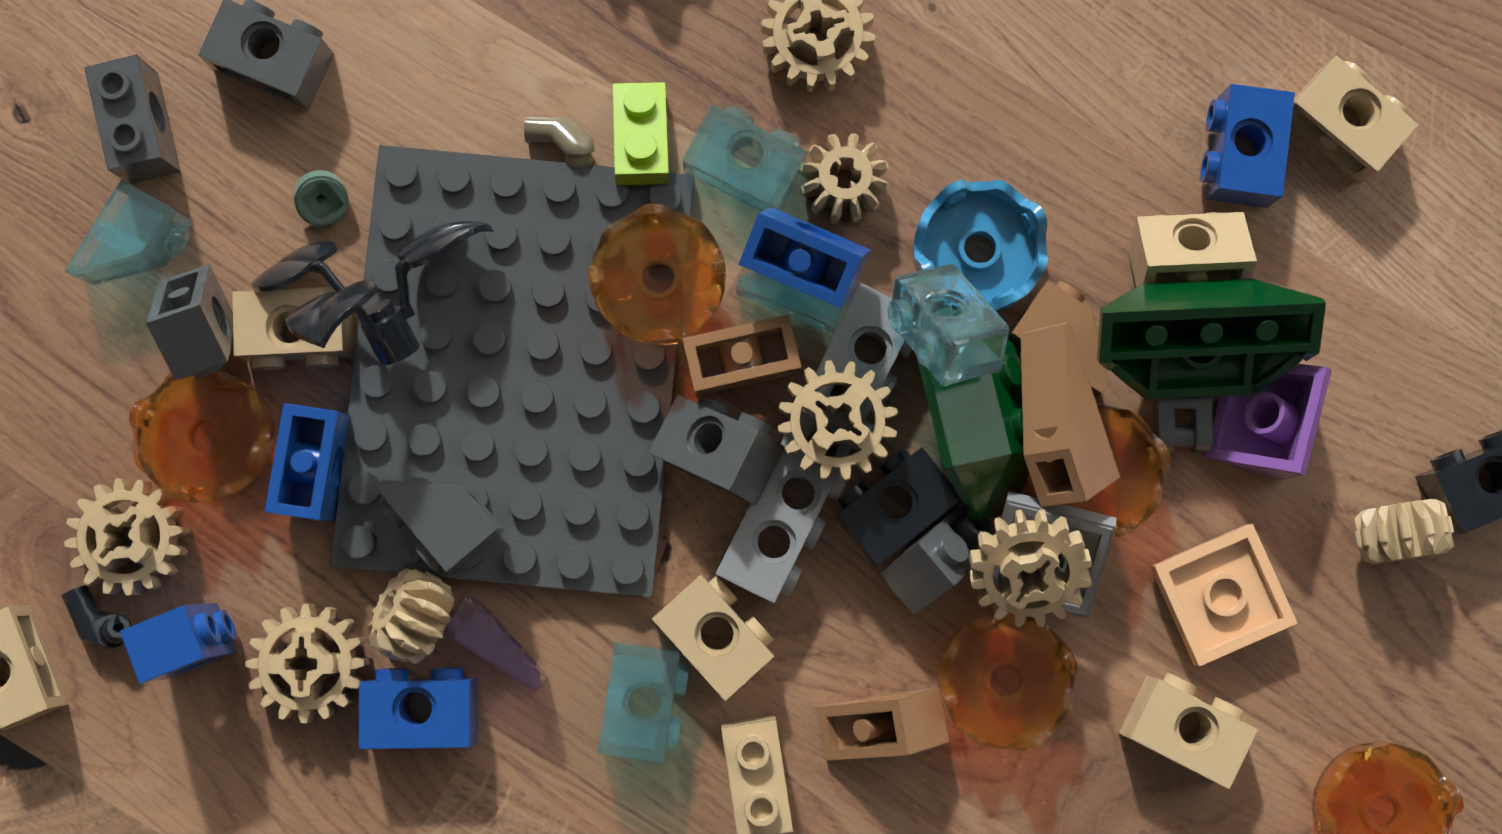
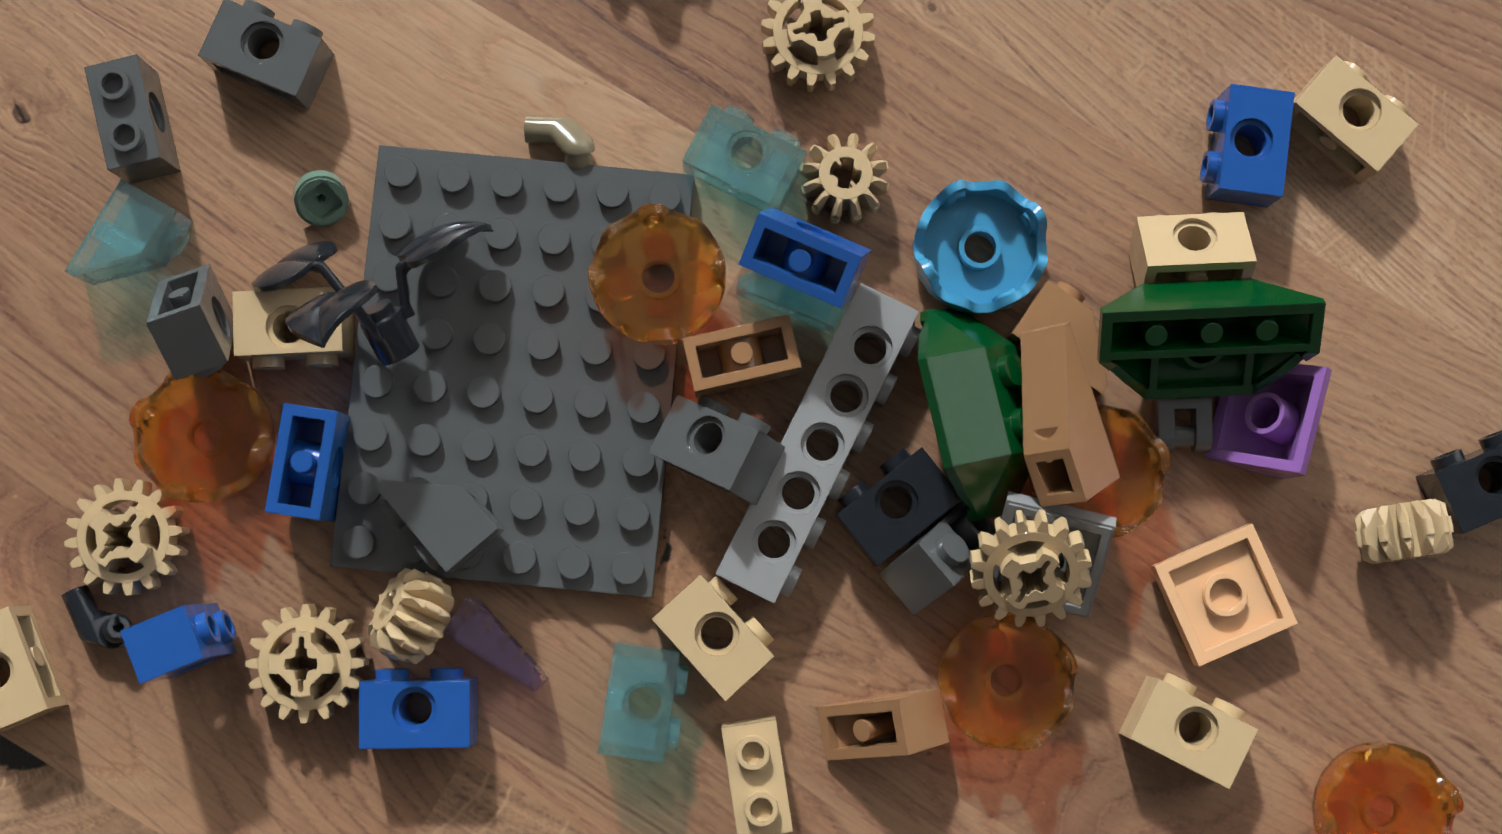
plate [613,82,669,185] -> none
tan gear [778,360,898,481] -> none
clear light blue brick [887,264,1010,386] -> none

